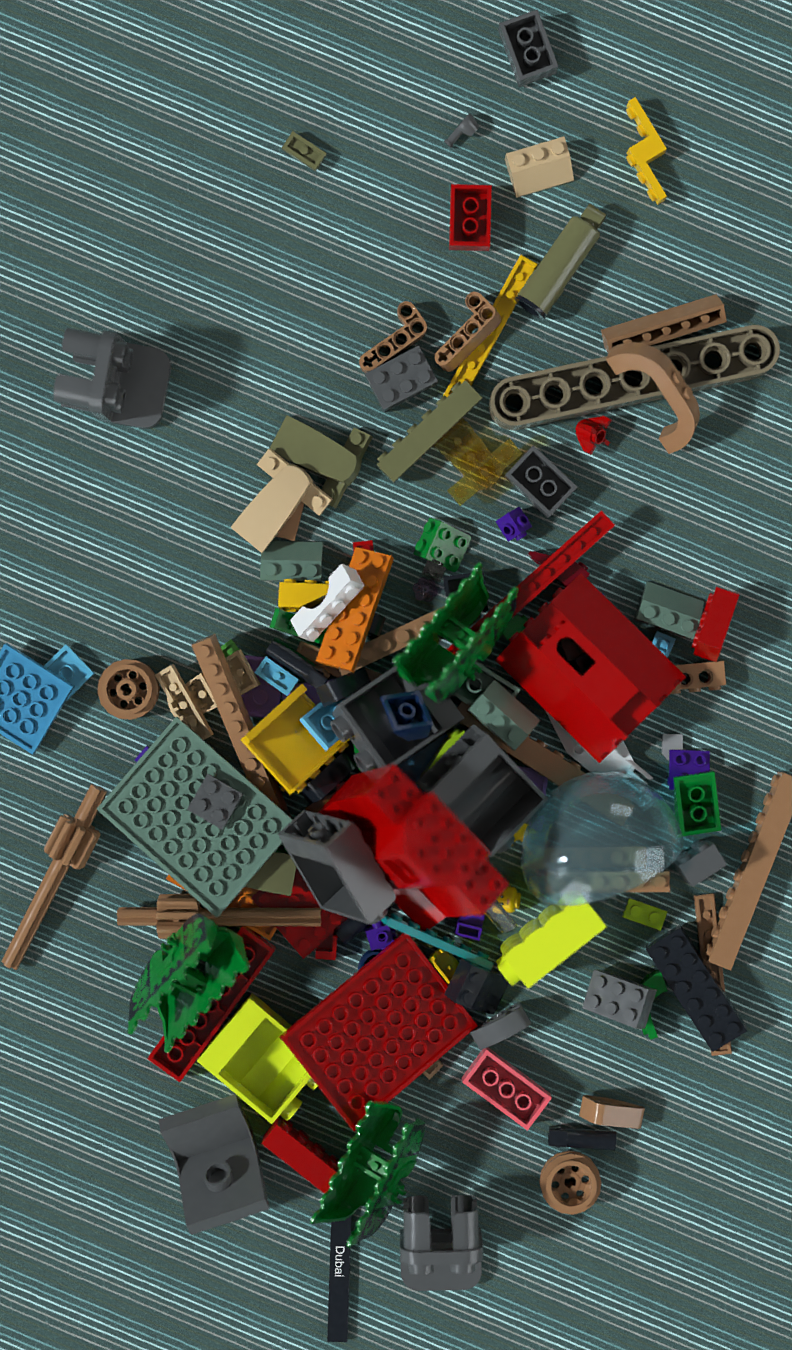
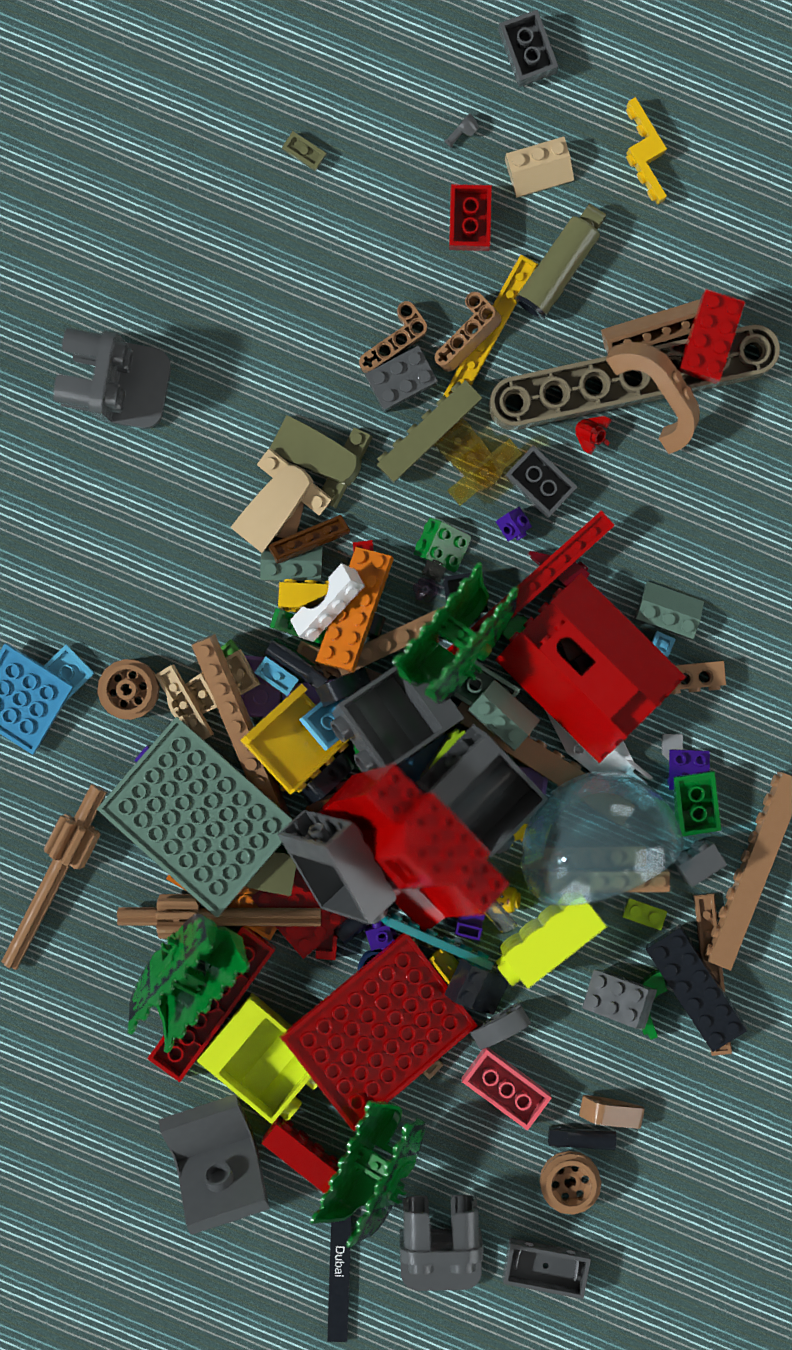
dark grey plate [187,774,244,830] -> none
dark blue slope [381,690,433,741] -> none
red brick [692,587,740,662] -> none
none -> reddish brown tile [268,515,350,564]
none -> dark grey piece [502,1238,591,1299]
none -> red brick [678,289,745,384]

